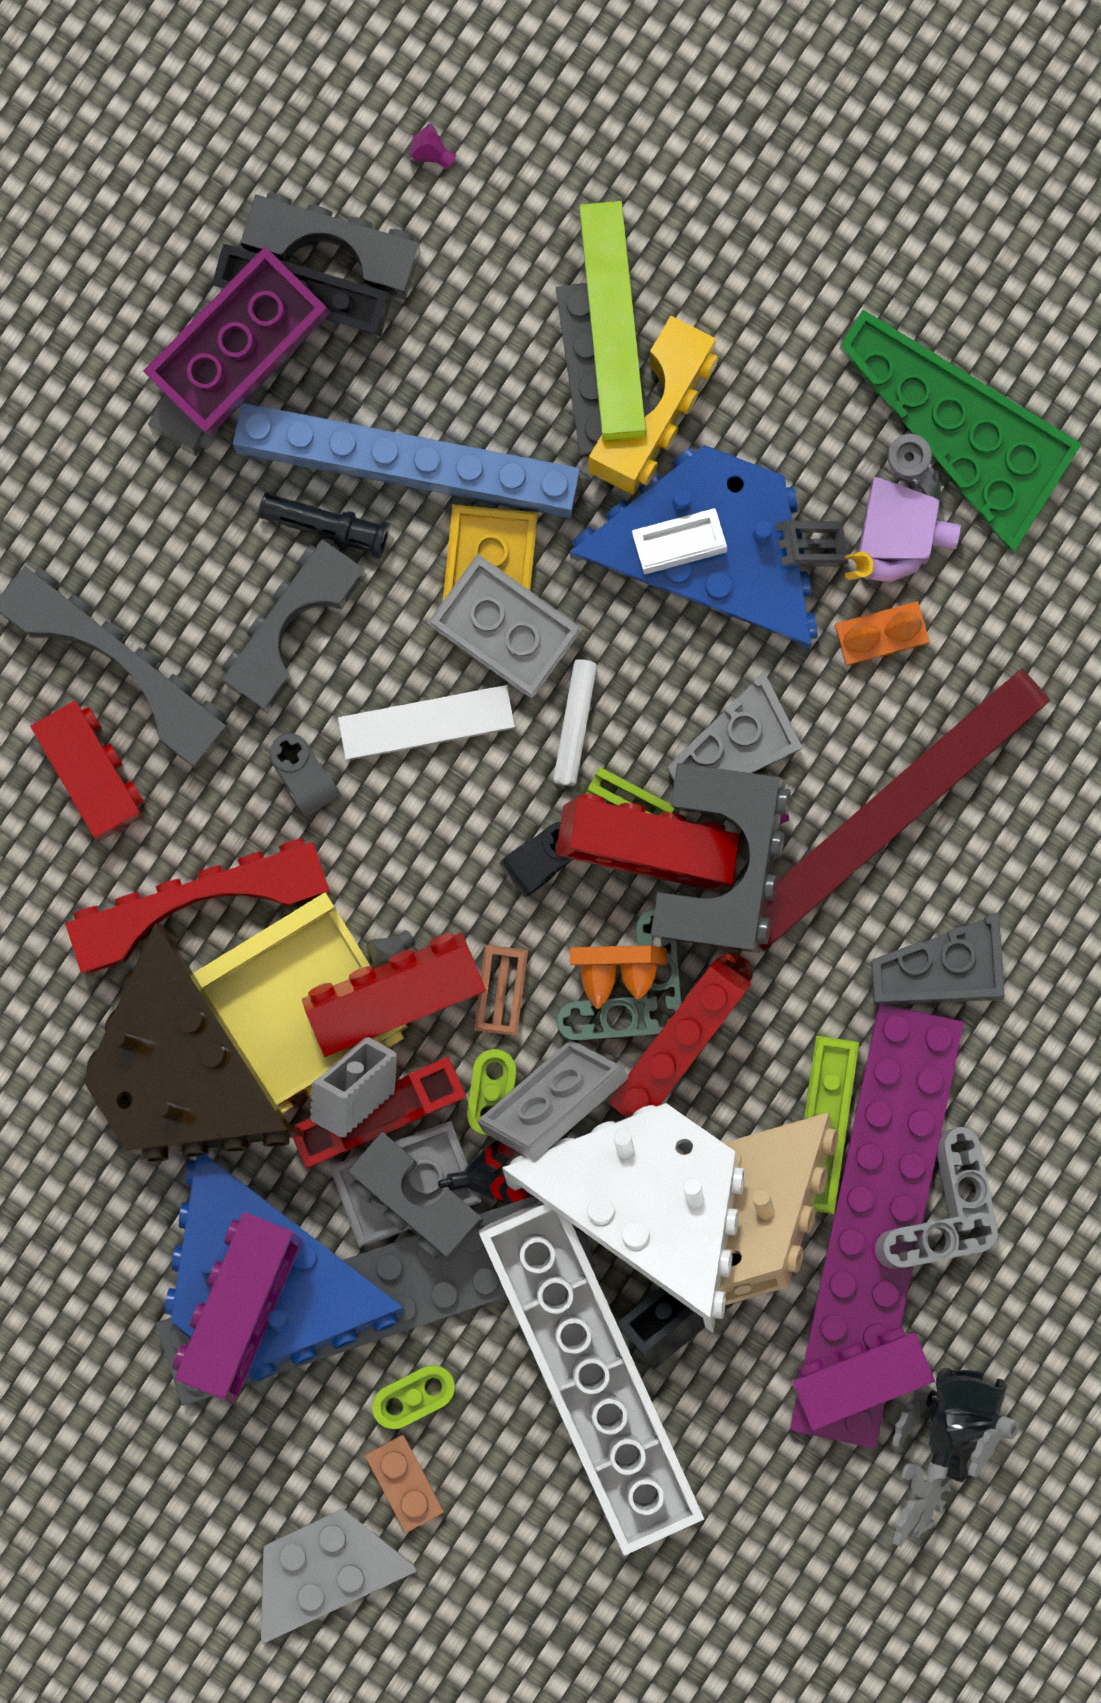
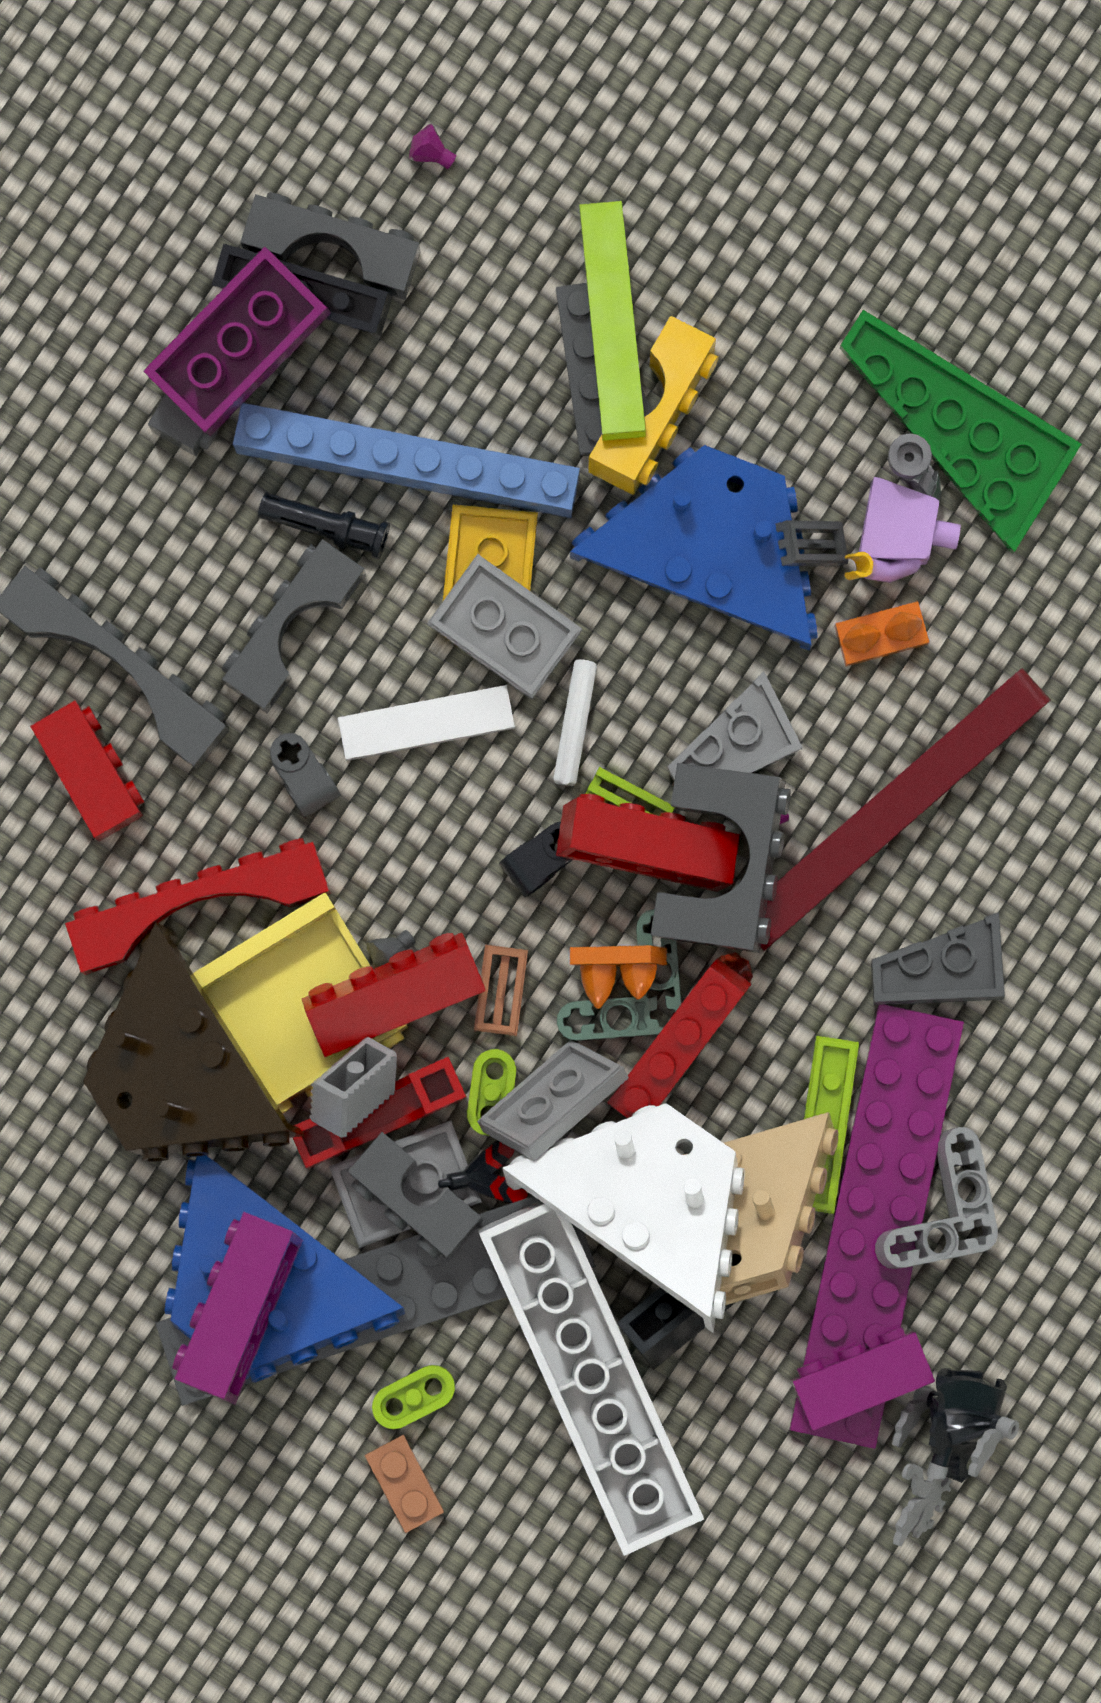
light grey wing [261,1508,417,1644] -> none
white tile [632,508,727,575] -> none

